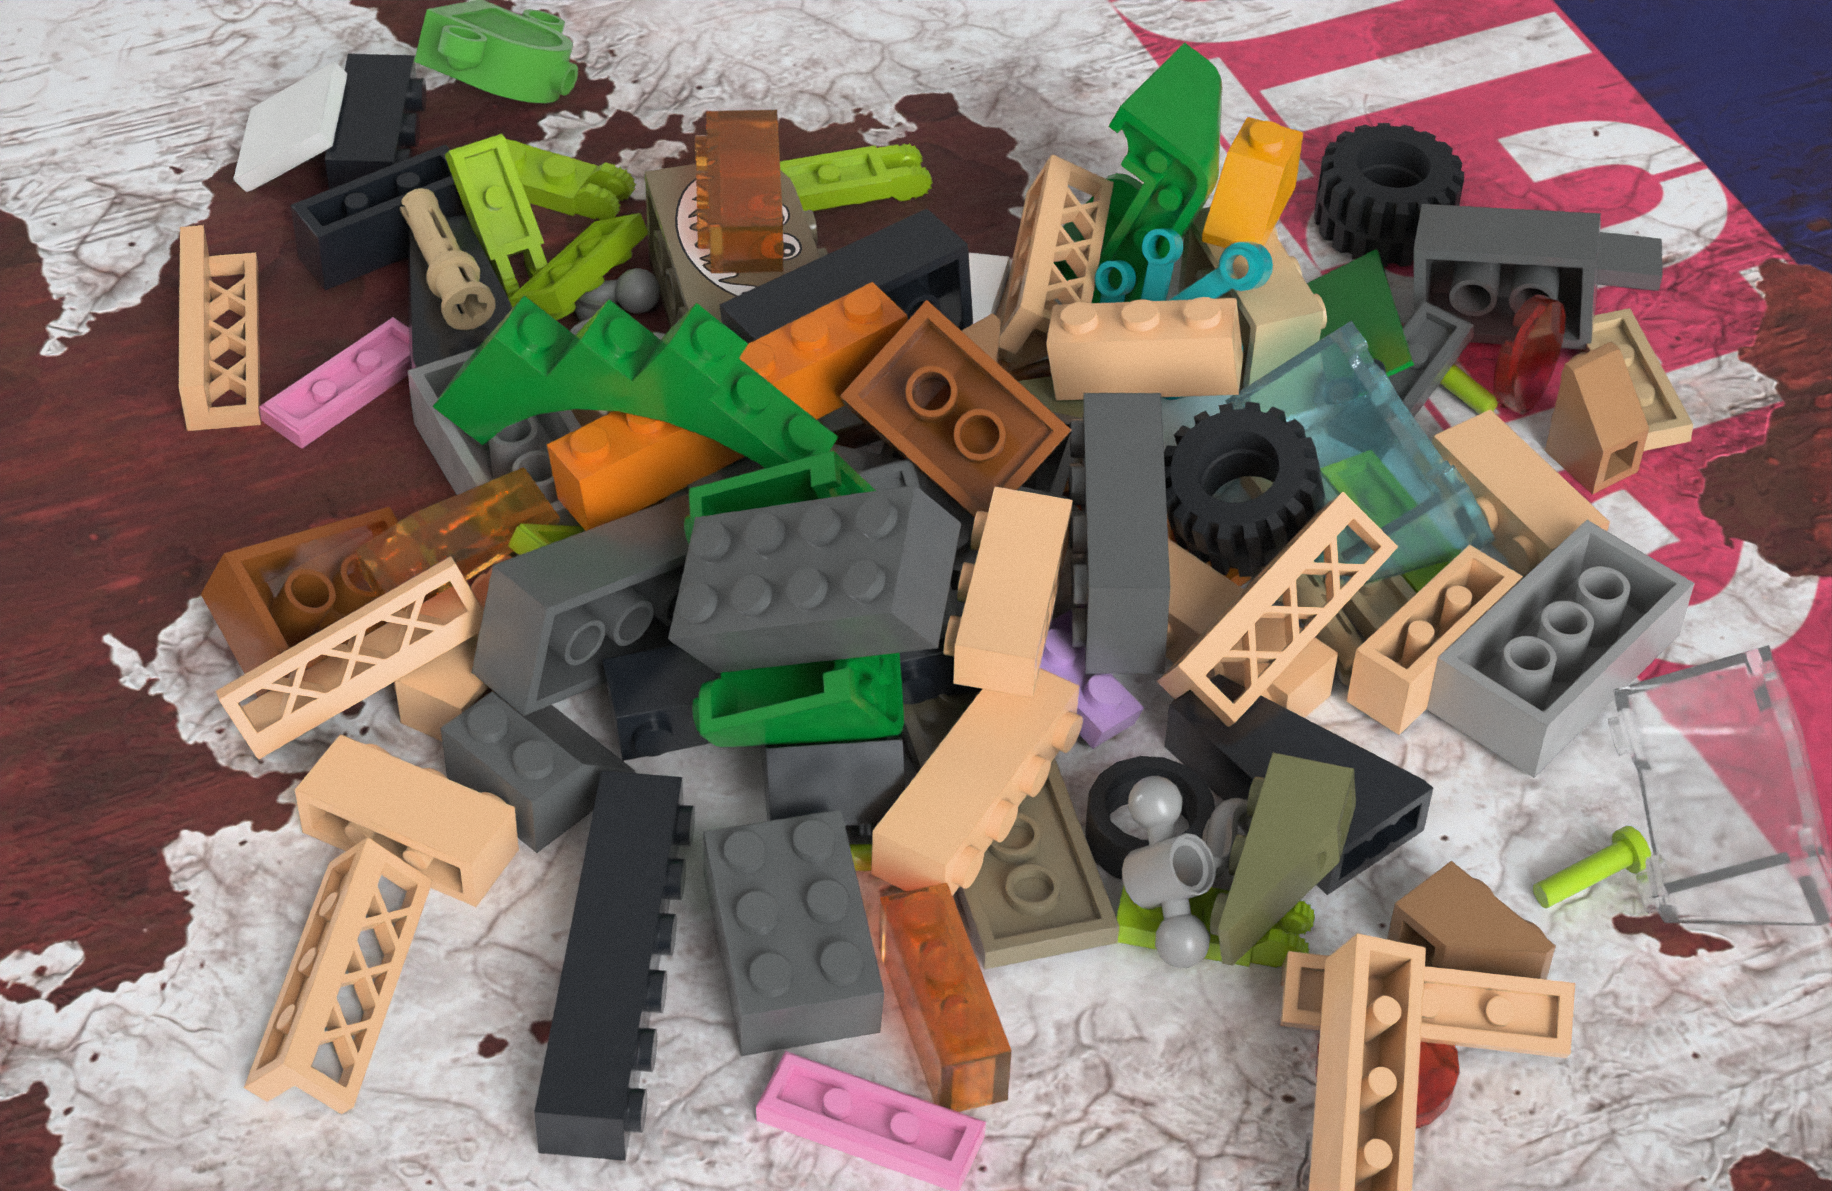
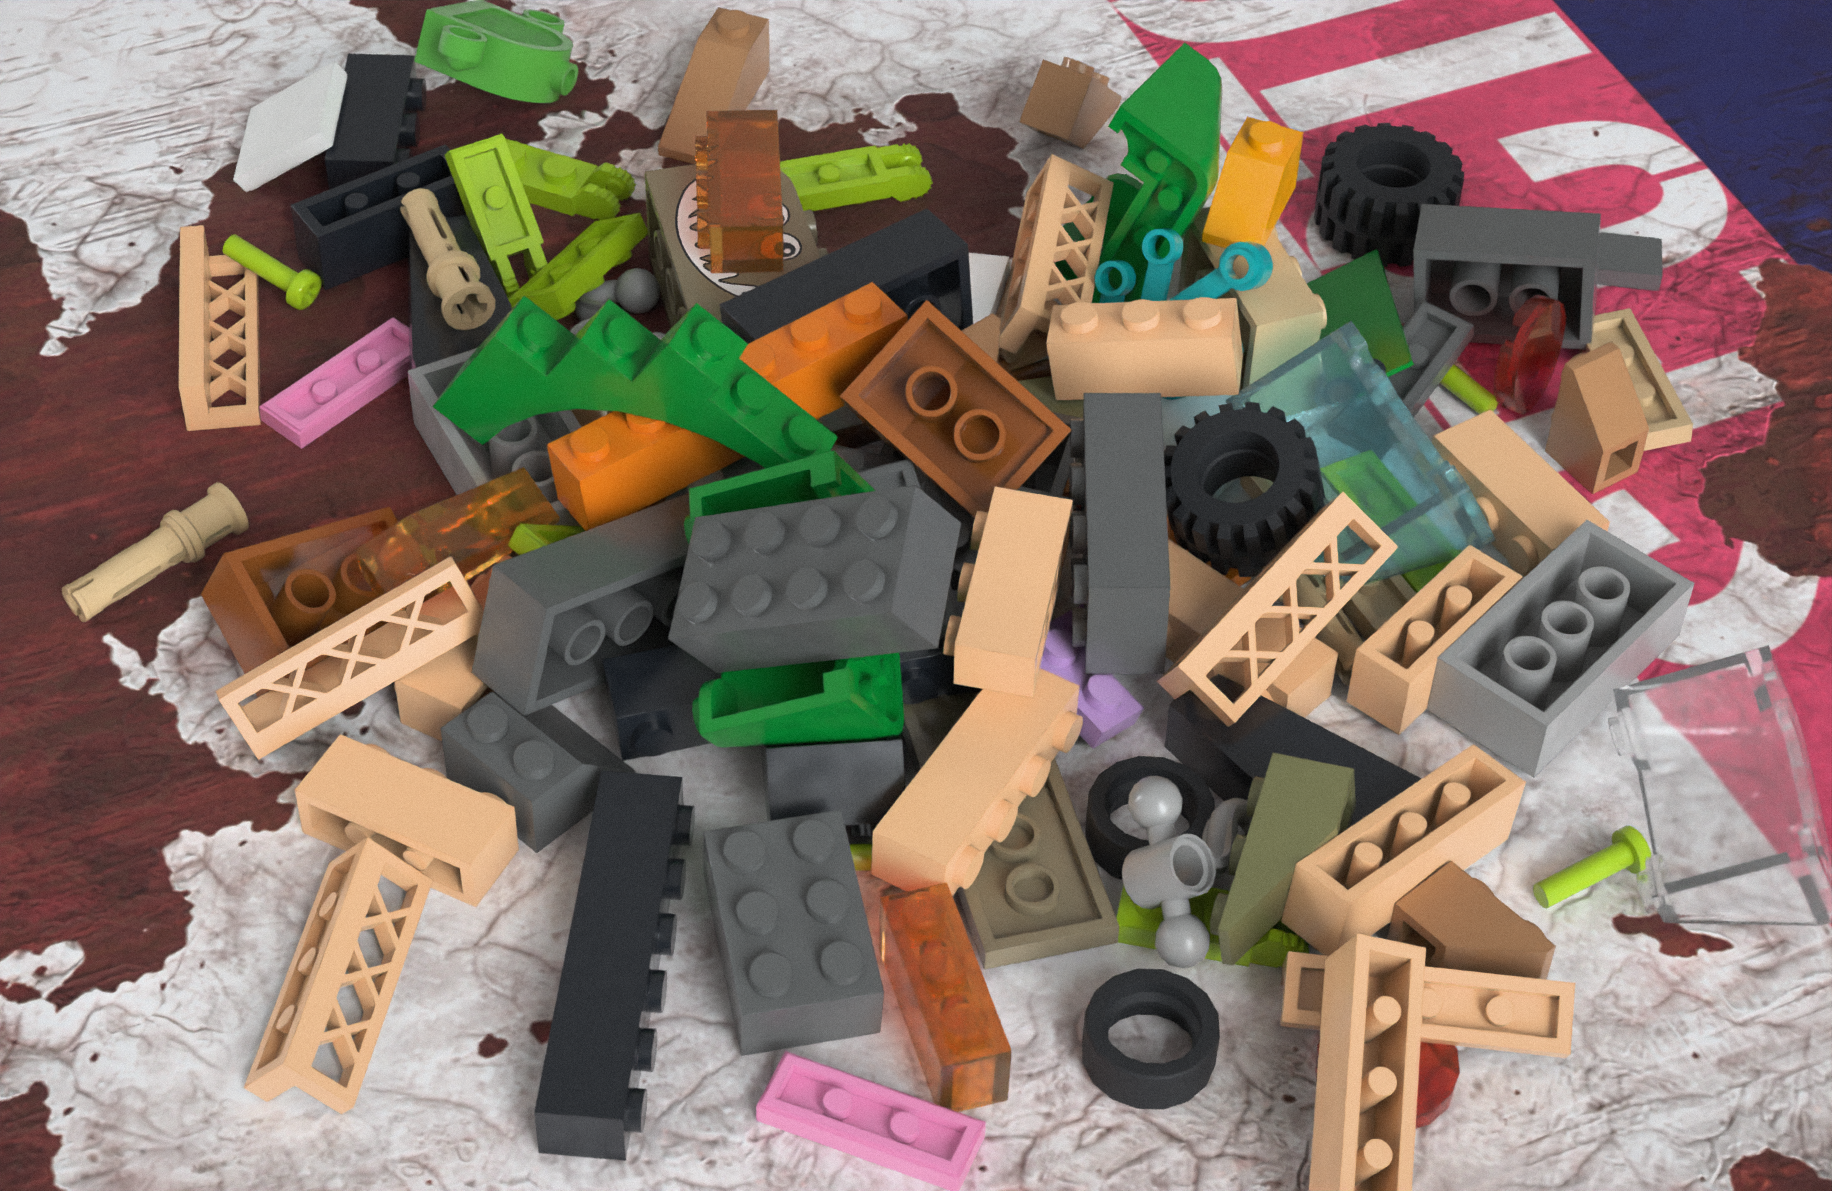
none -> tan pin [61,482,249,622]
none -> lime piece [222,234,322,310]
none -> medium nougat slope [658,7,770,164]
none -> medium nougat slope [1019,57,1122,149]
none -> black tyre [1082,969,1220,1110]
none -> light nougat brick [1281,744,1526,956]

